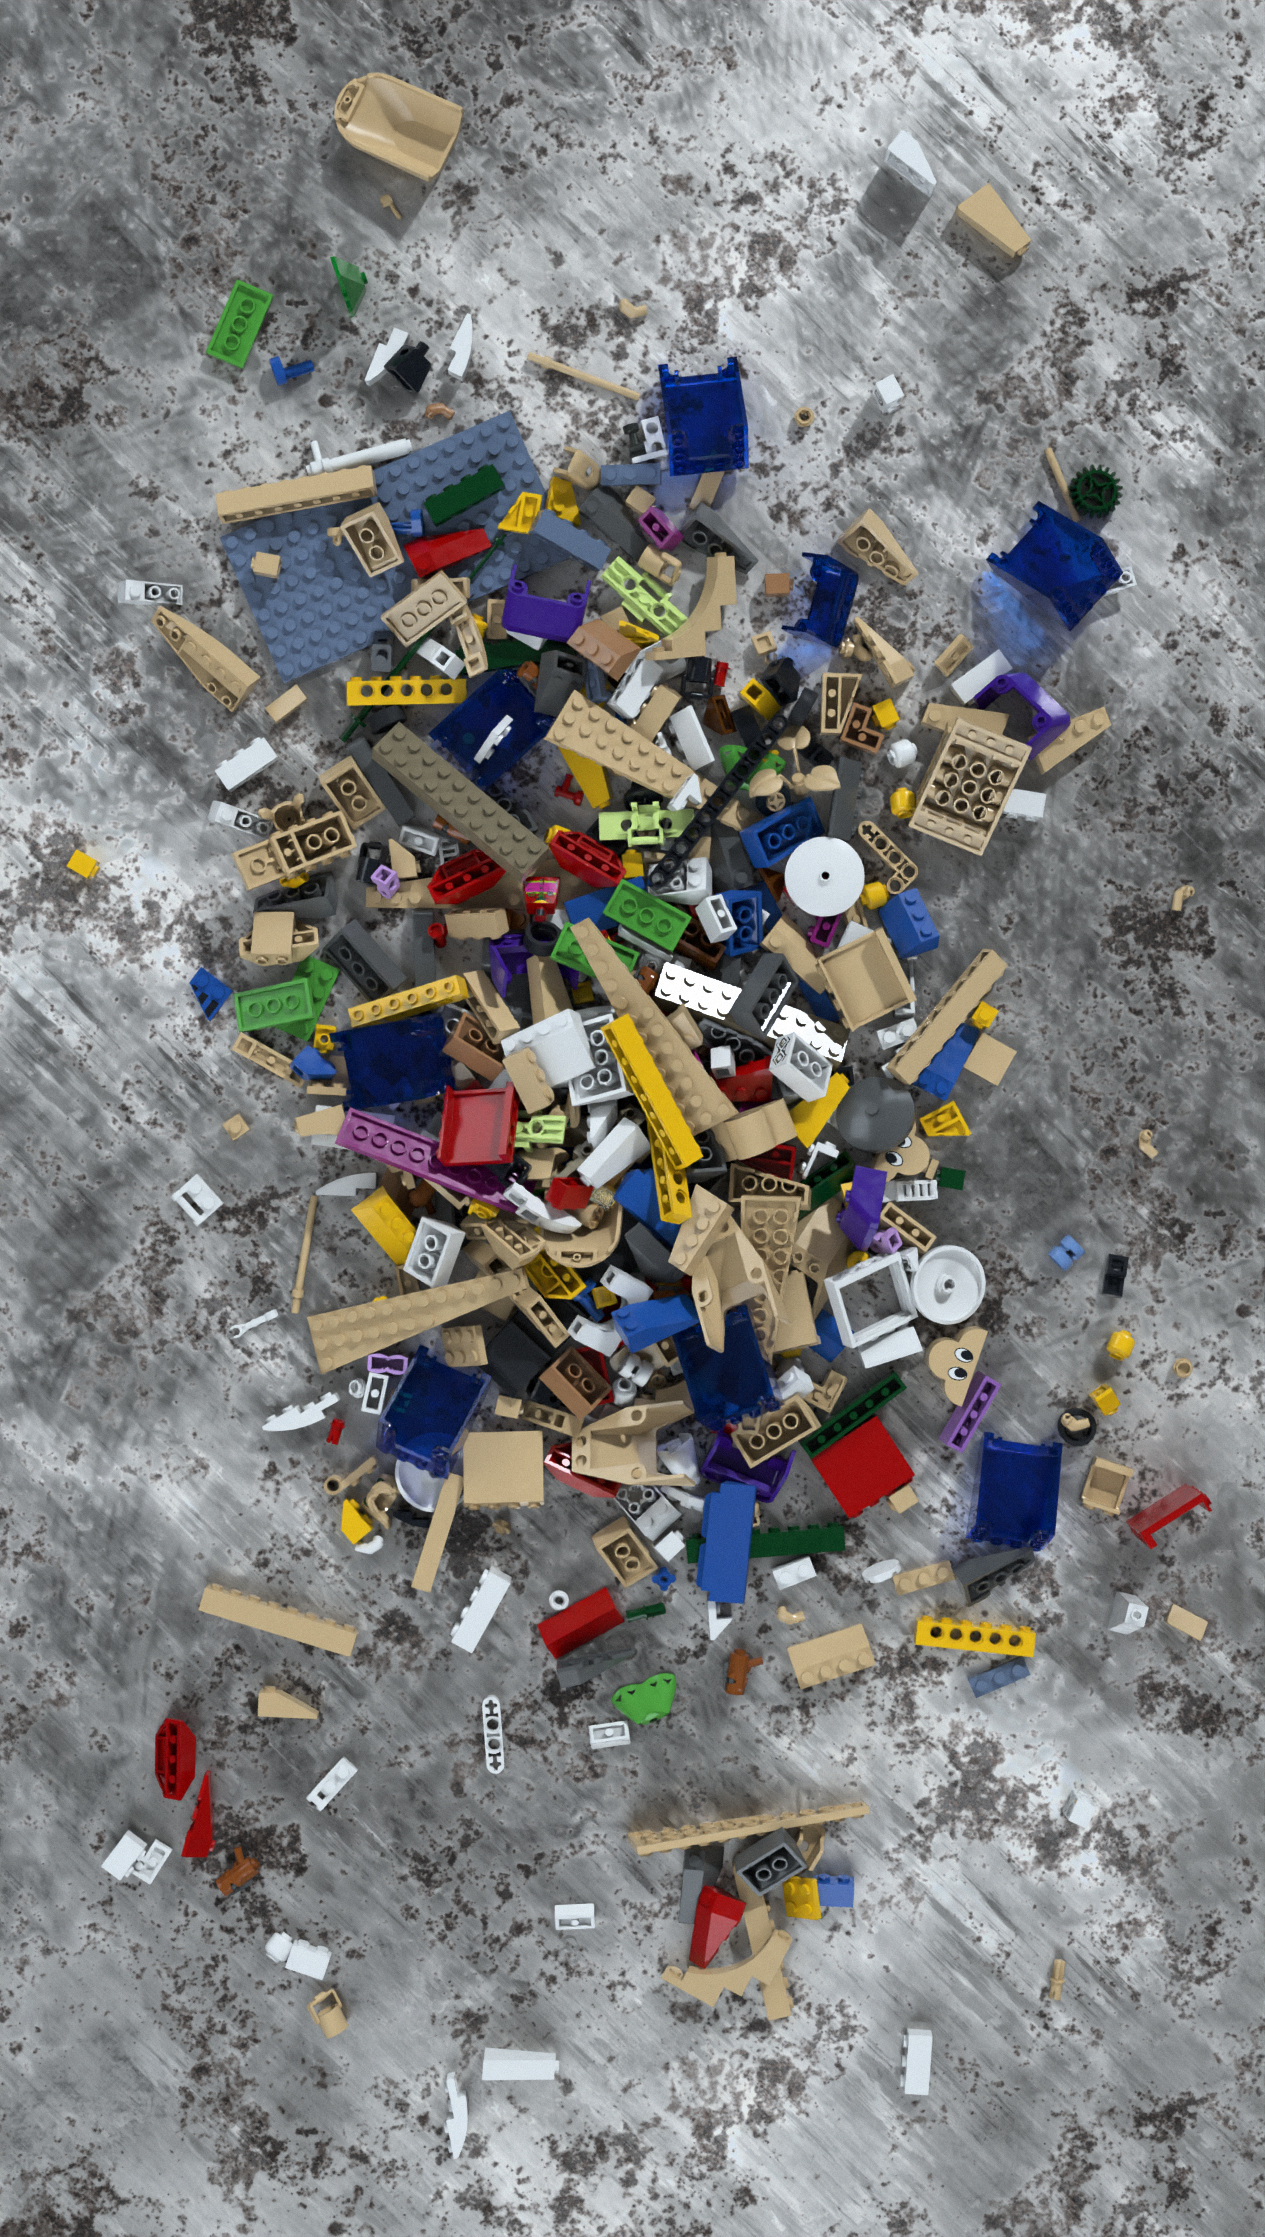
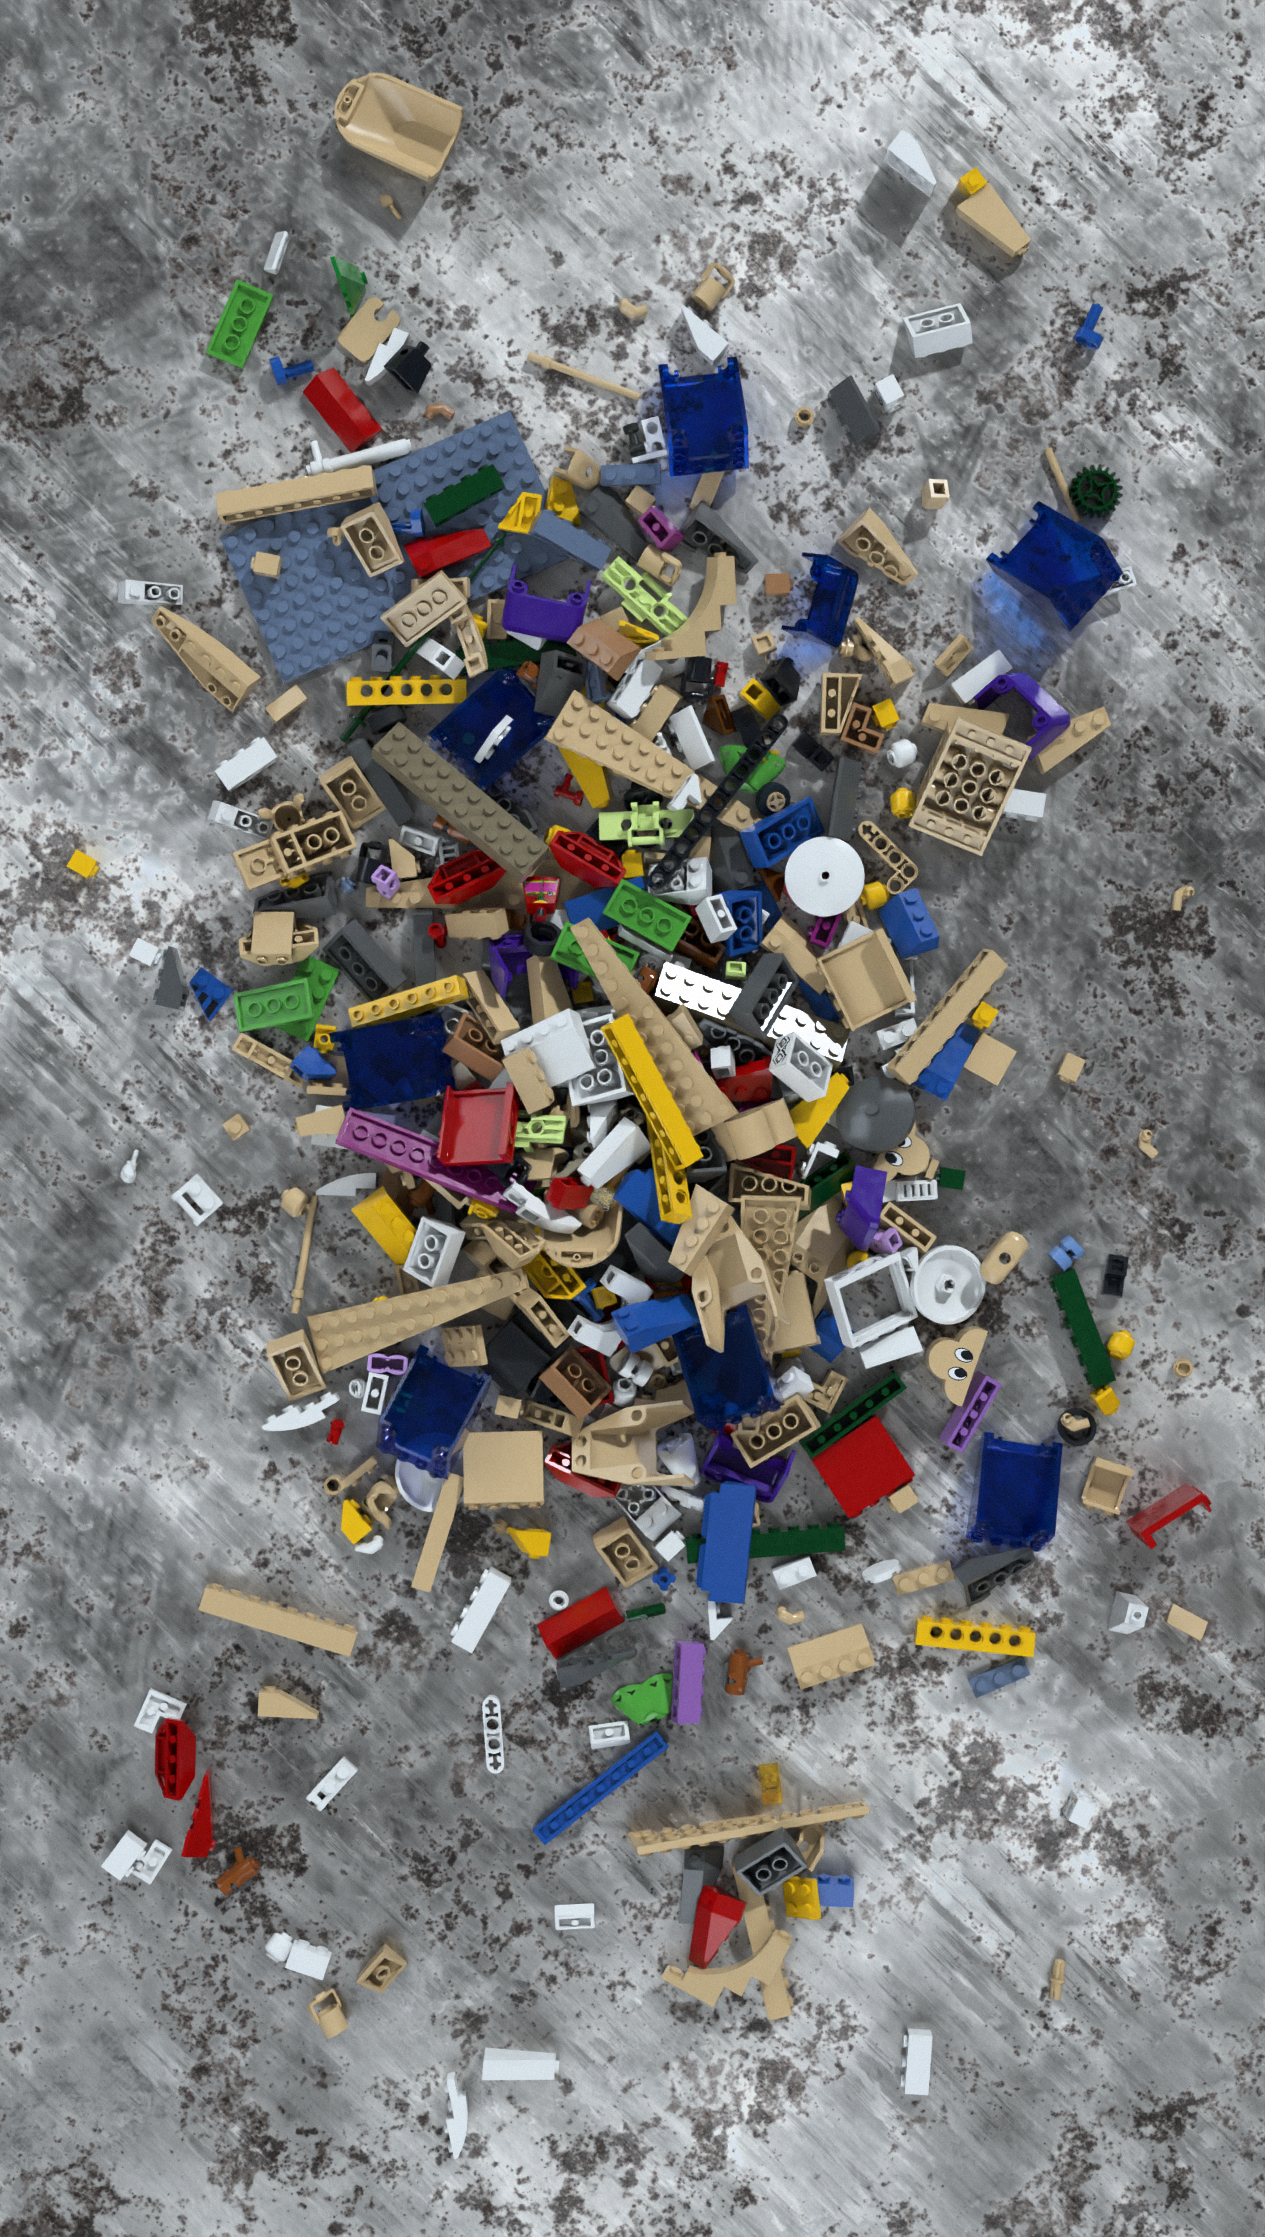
white piece [230,1309,278,1338] -> none
black slope [393,1509,432,1528] -> none
white slope [448,313,473,382] -> none
tan plant [749,725,841,798] -> none
black tyre [787,687,819,727] -> none
yellow wing [919,1100,971,1136] -> none
none -> white piece [120,1149,139,1183]
none -> white brick [129,938,162,967]
none -> white plate [134,1688,187,1734]
none -> dark grey slope [153,946,189,1011]
none -> white slope [264,231,290,275]
none -> tan slope [267,1329,326,1402]
none -> tan head [281,1187,311,1217]
none -> red slope [303,367,383,453]
none -> tan piece [338,297,400,362]
none -> sand blue plate [338,877,357,895]
none -> tan slope [357,1944,407,1994]
none -> yellow slope [507,1527,551,1559]
none -> blue plate [533,1730,669,1845]
none -> medium lavender brick [671,1641,706,1724]
none -> white slope [681,305,729,366]
none -> tan piece [691,262,735,311]
none -> yellowish green slope [725,961,746,980]
none -> clear yellow slope [758,1762,783,1805]
none -> dark grey slope [827,375,880,448]
none -> white slope [903,303,973,358]
none -> tan brick [920,479,950,509]
none -> yellow brick [957,167,987,199]
none -> tan piece [980,1231,1028,1285]
none -> dark green brick [1048,1268,1116,1388]
none -> tan brick [1055,1052,1086,1084]
none -> blue piece [1074,303,1103,350]

